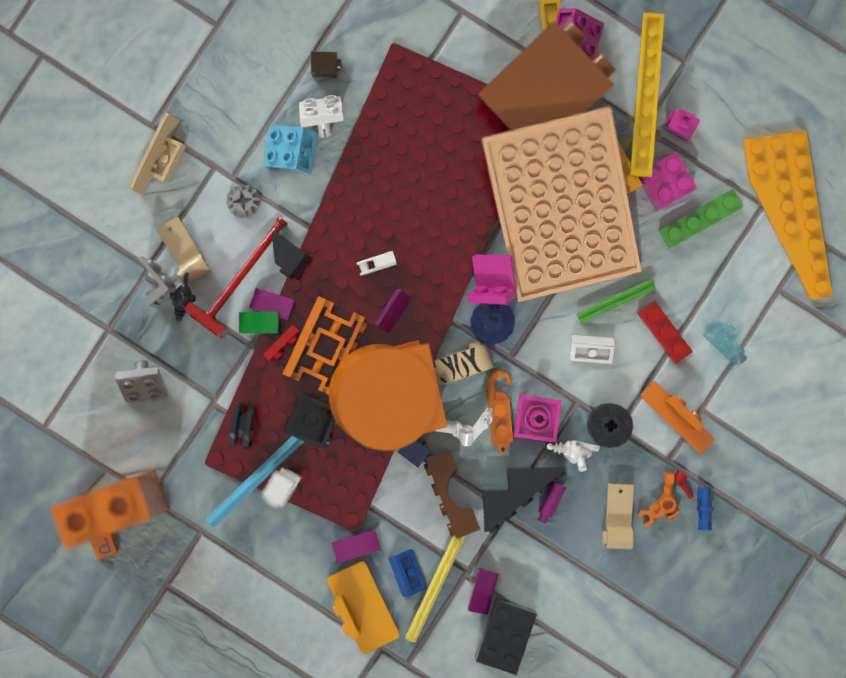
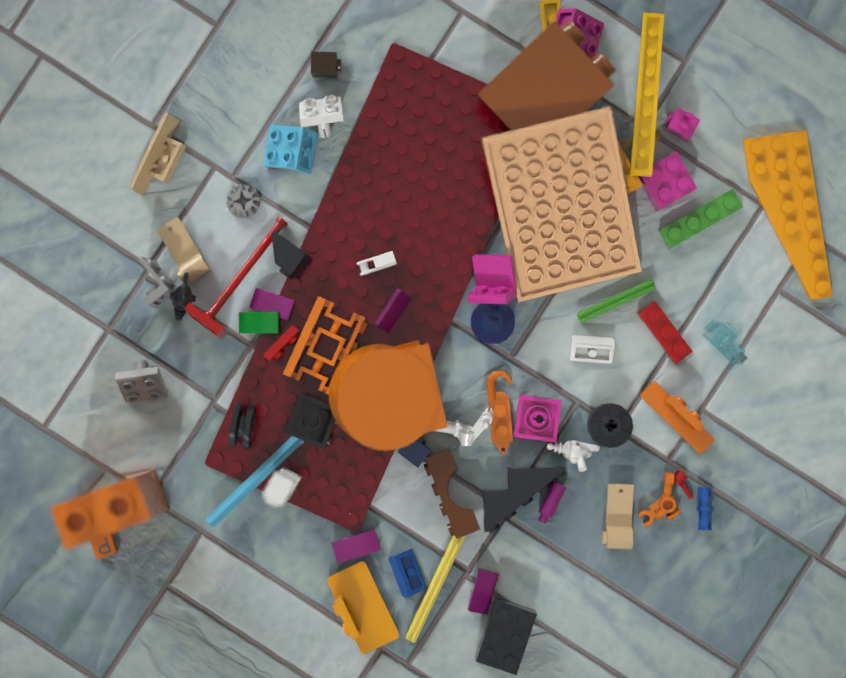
tan door [433,341,494,386] -> none

